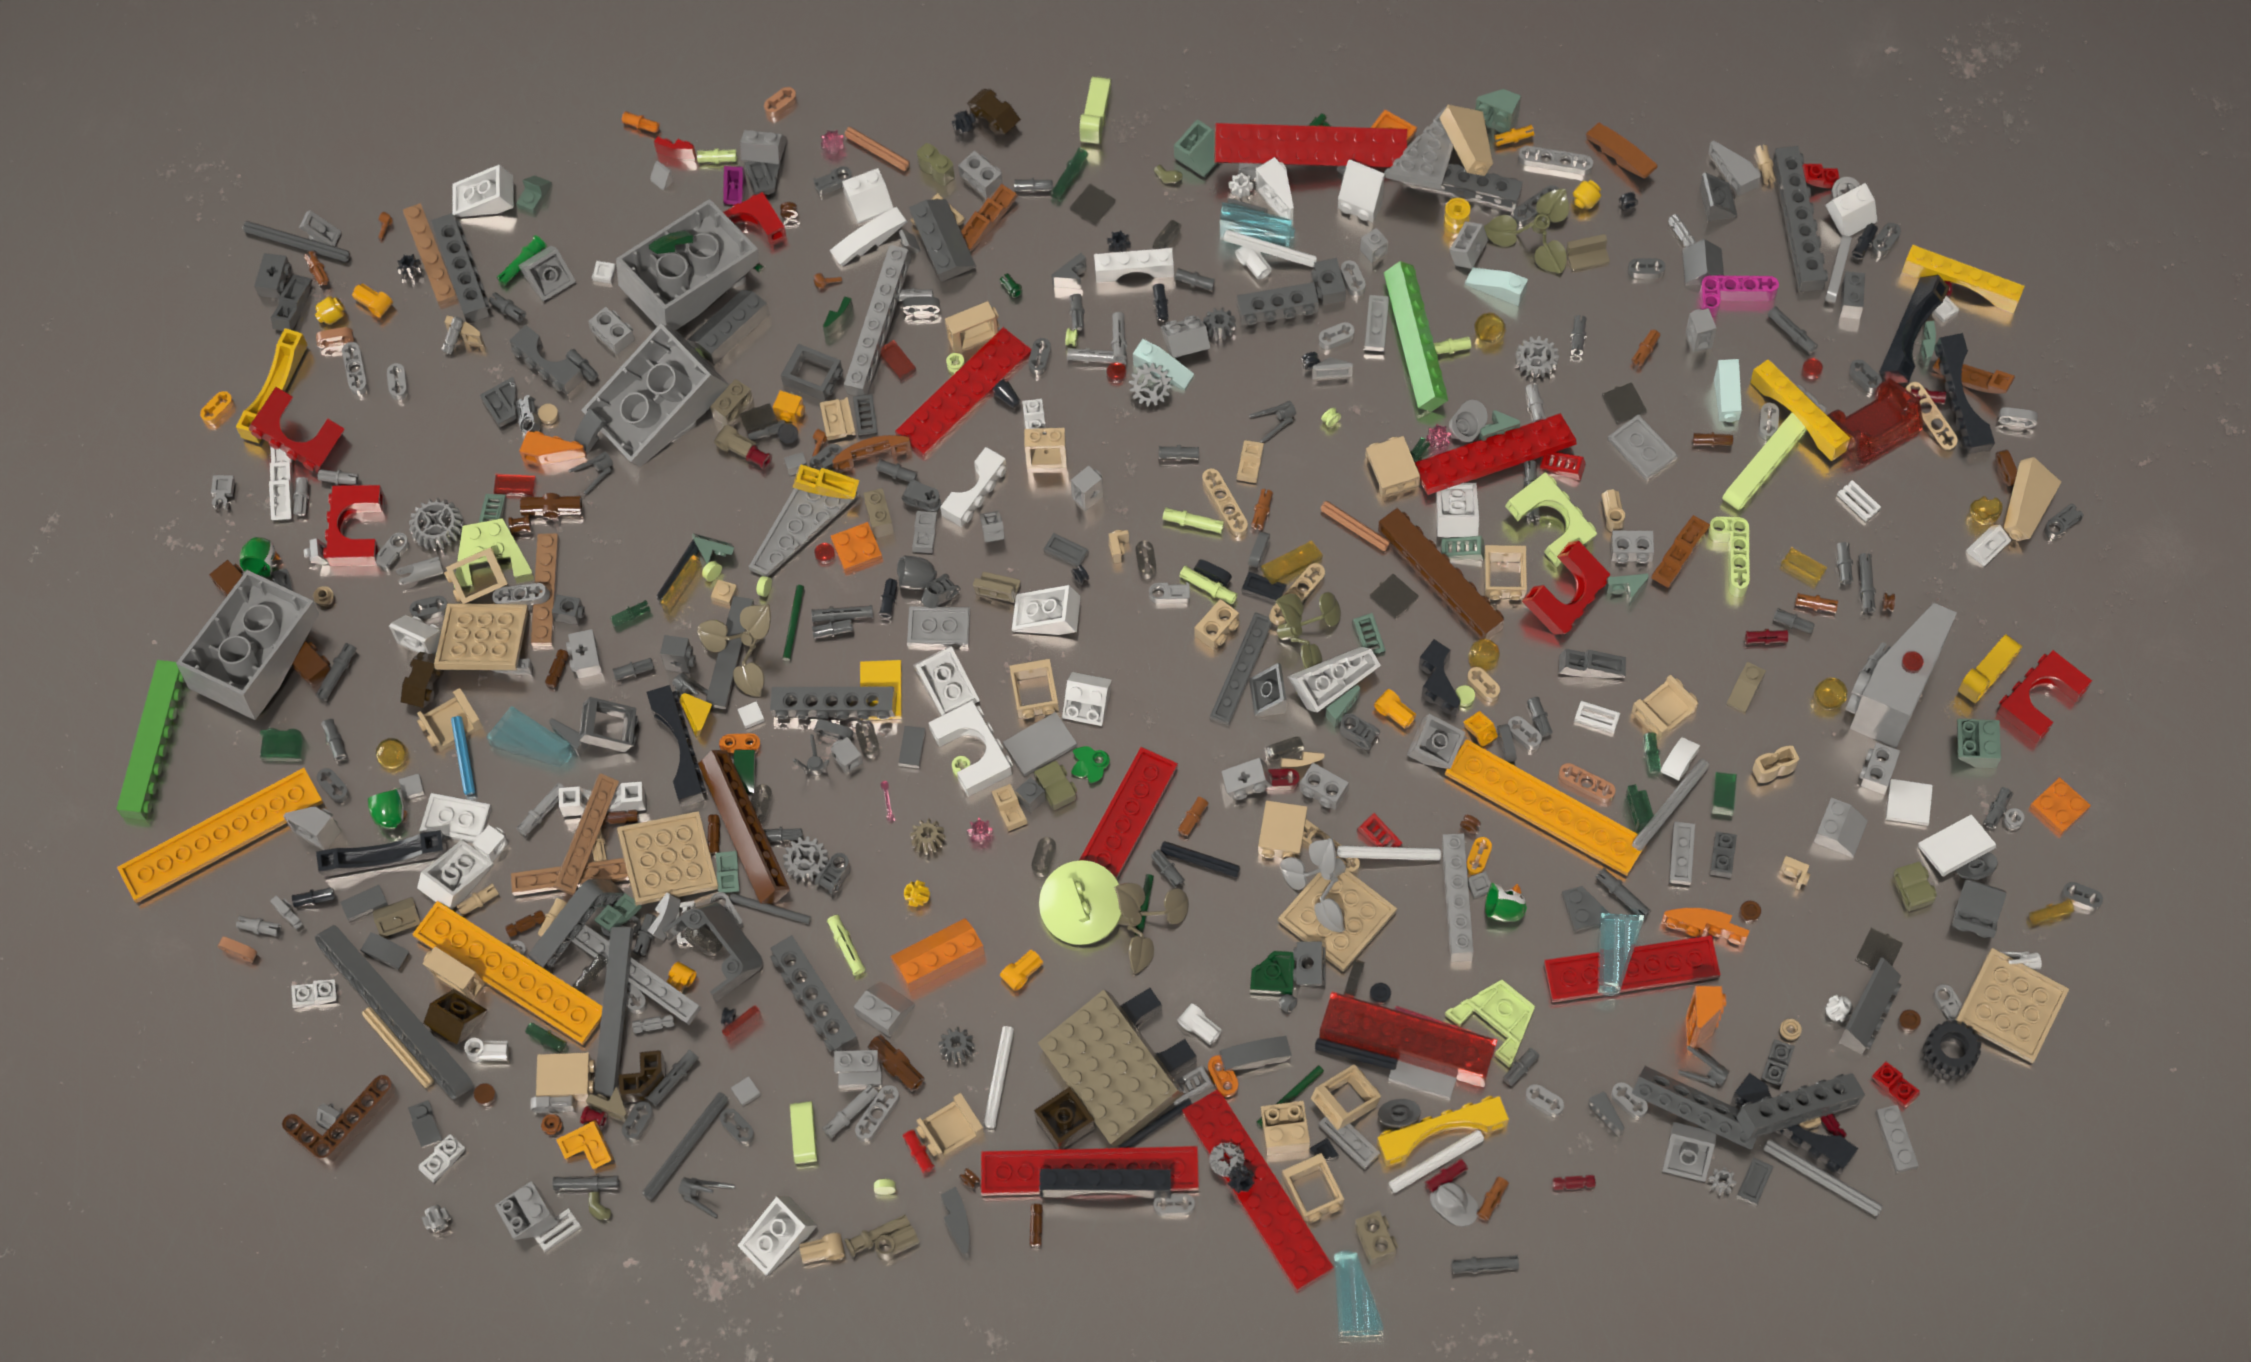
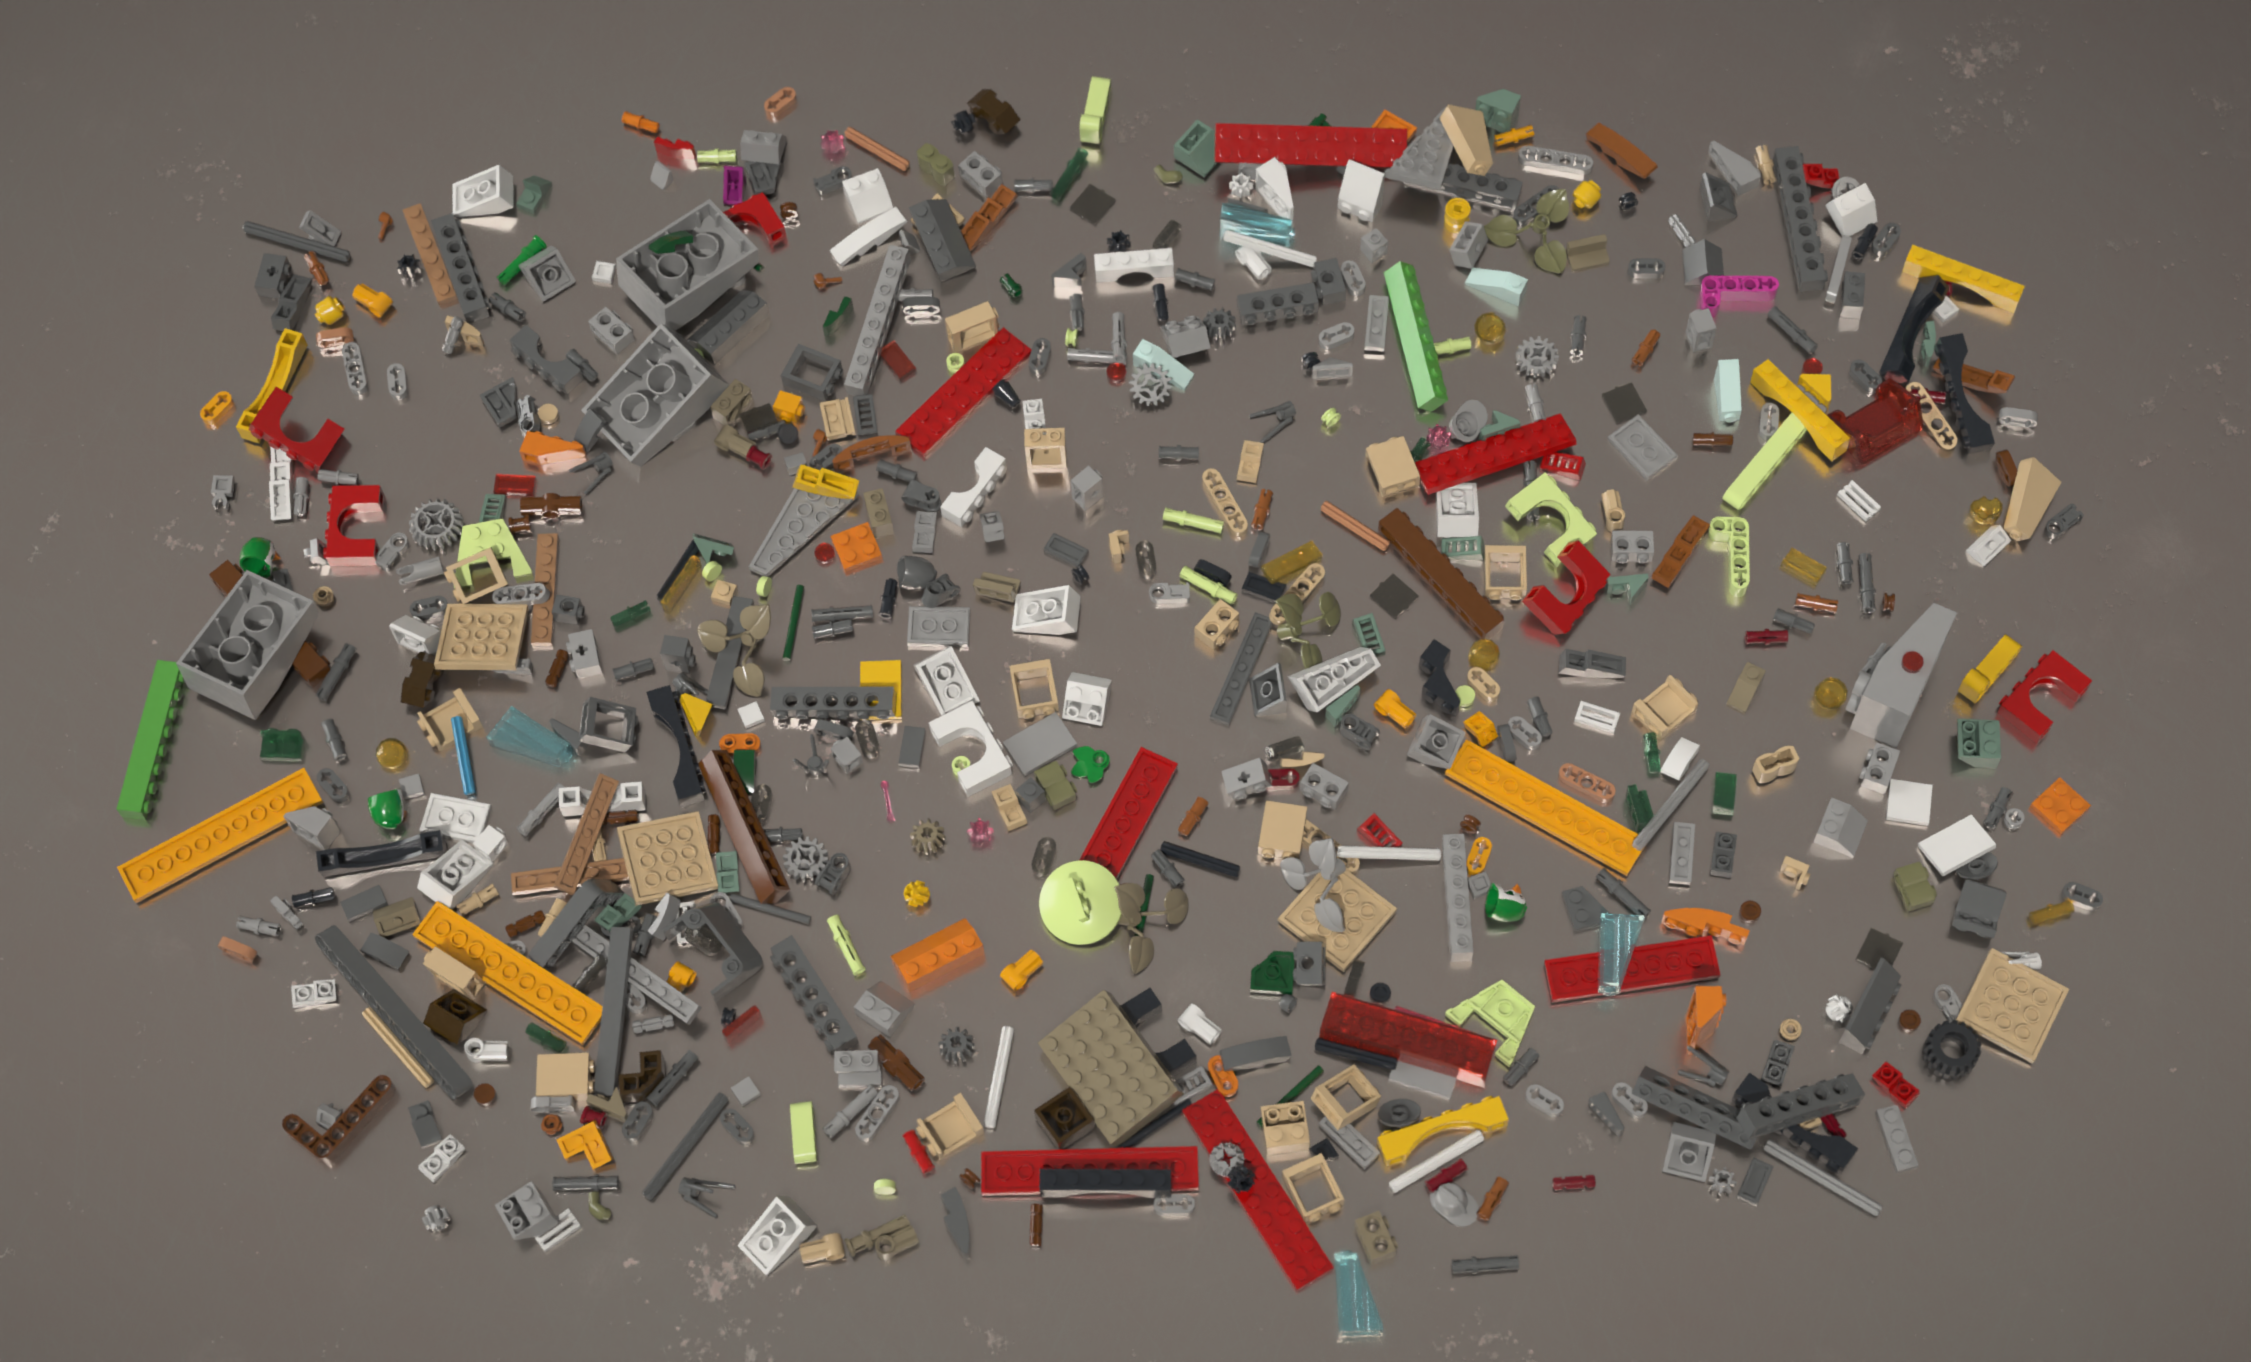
none -> yellow slope [1797,374,1831,410]

